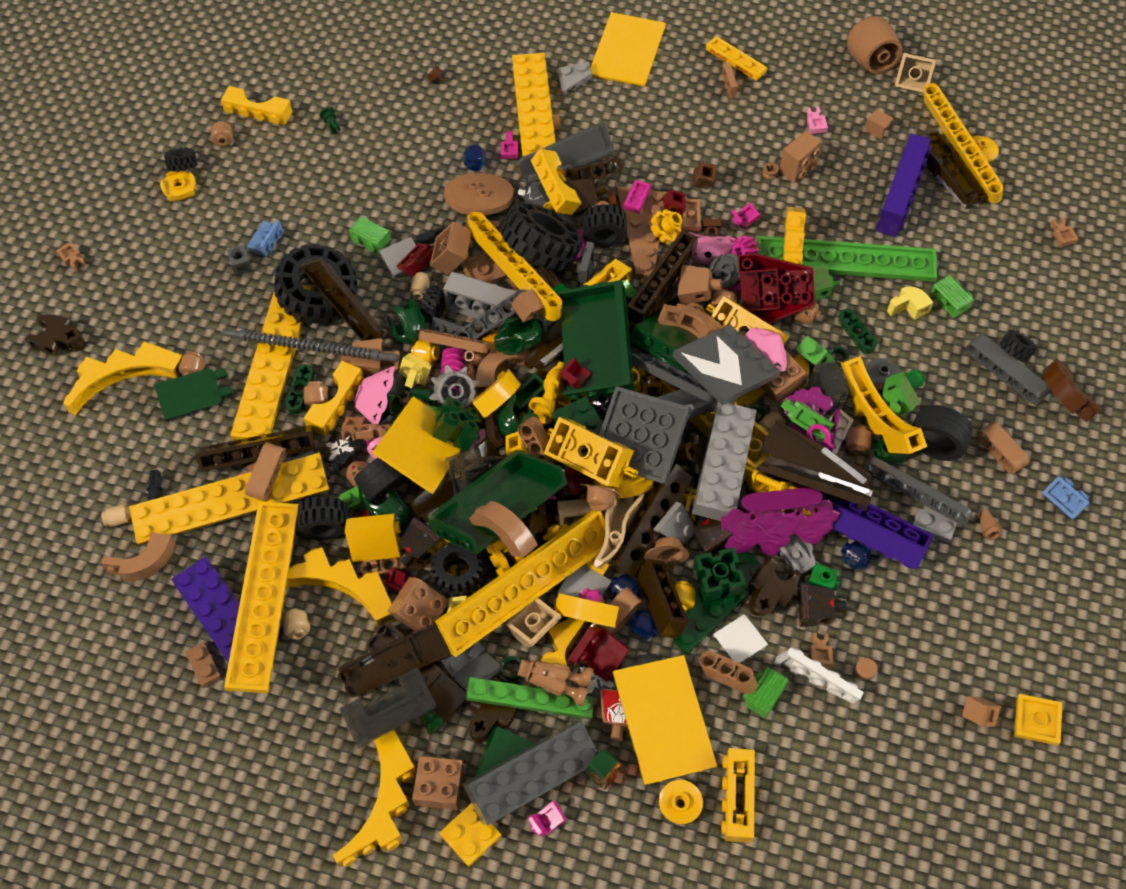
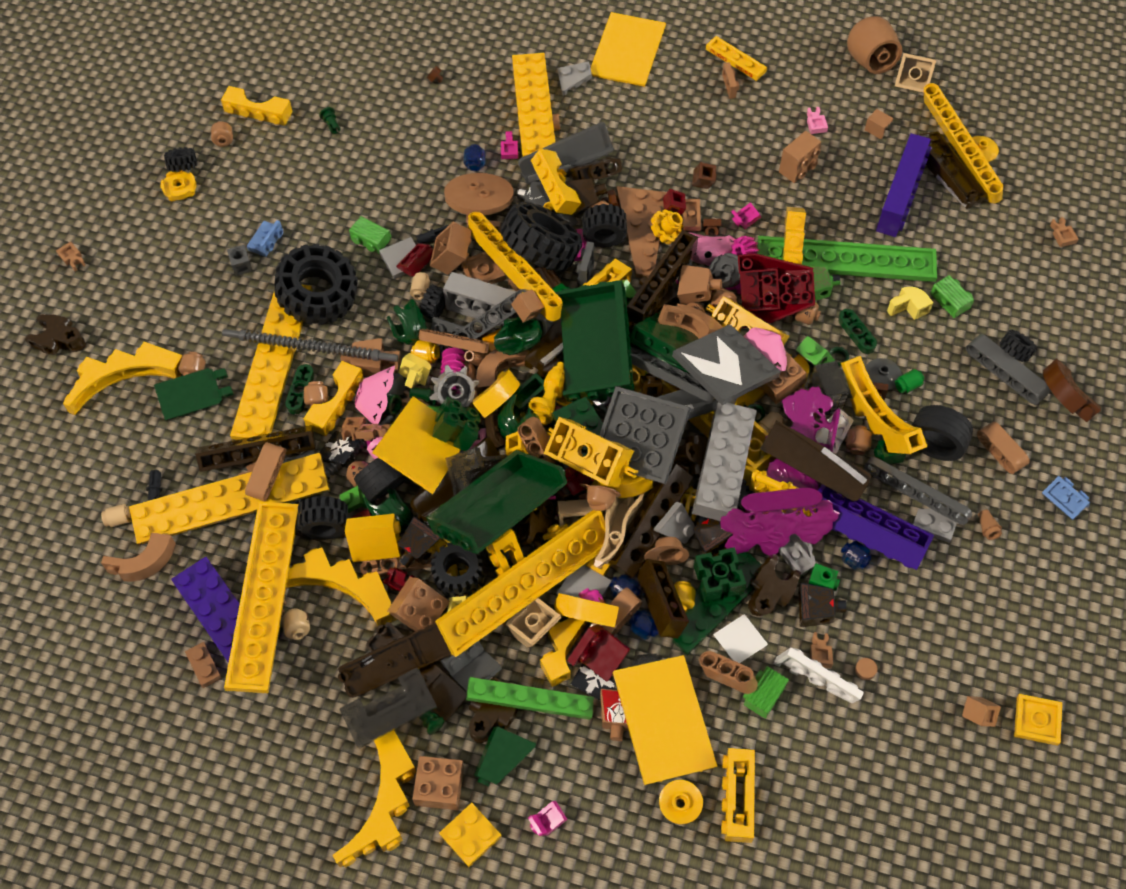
dark brown piece [301,258,384,341] -> none
dark grey brick [463,721,598,826] -> none
medium nougat arch [469,501,538,558] -> none
dark green piece [501,656,521,681] -> none
medium nougat piece [517,659,593,706] -> none
dark red panel [559,357,591,389] -> none
dark green piece [585,748,621,790] -> none
dark pink plate [623,180,651,214] -> none
dark brown piece [758,456,873,511] -> none
medium nougat bush [763,162,779,180] -> none
bright green hinge [781,398,834,441] -> none
dark pink piece [806,424,834,449] -> none
bright green torso [883,371,920,416] -> none

